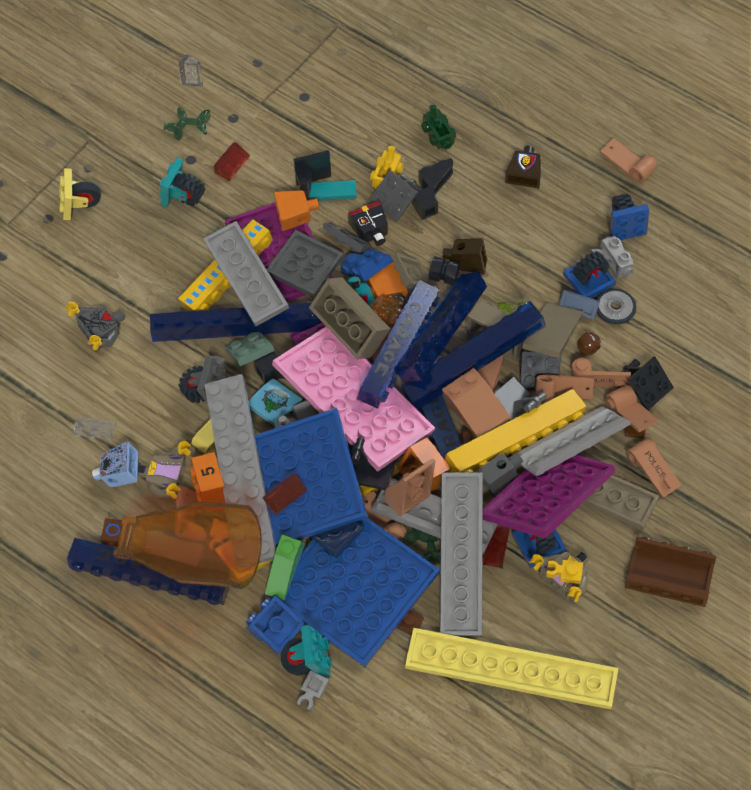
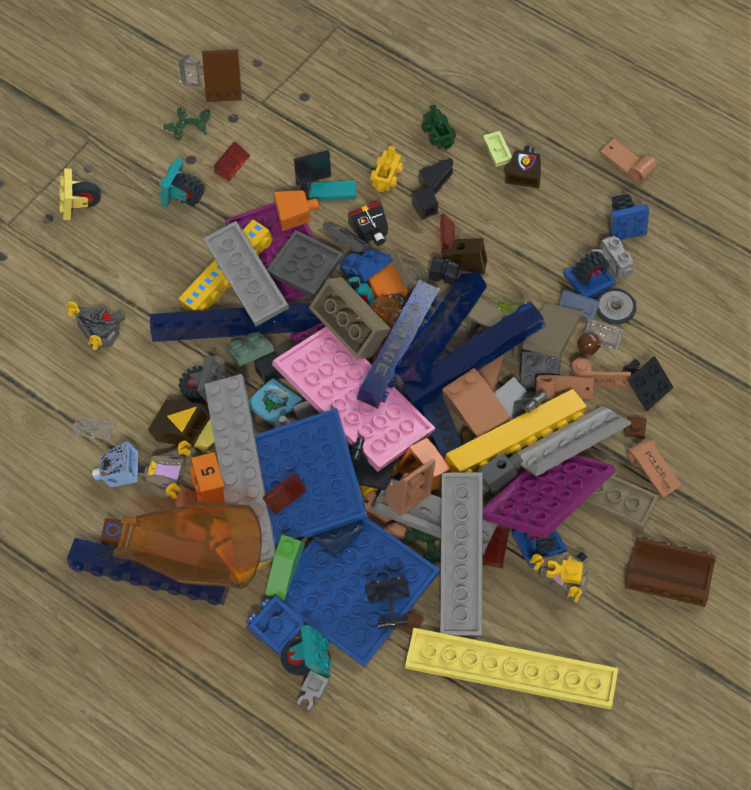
dark grey plate [369,170,422,222] -> none
nougat door [605,384,659,432] -> none
none -> dark brown brick [148,399,210,447]
none -> reddish brown slope [202,49,242,102]
none -> black plate [365,577,410,630]
none -> clear red slope [440,213,455,255]
none -> yellowish green plate [483,131,512,167]
none -> clear slope [583,318,624,350]

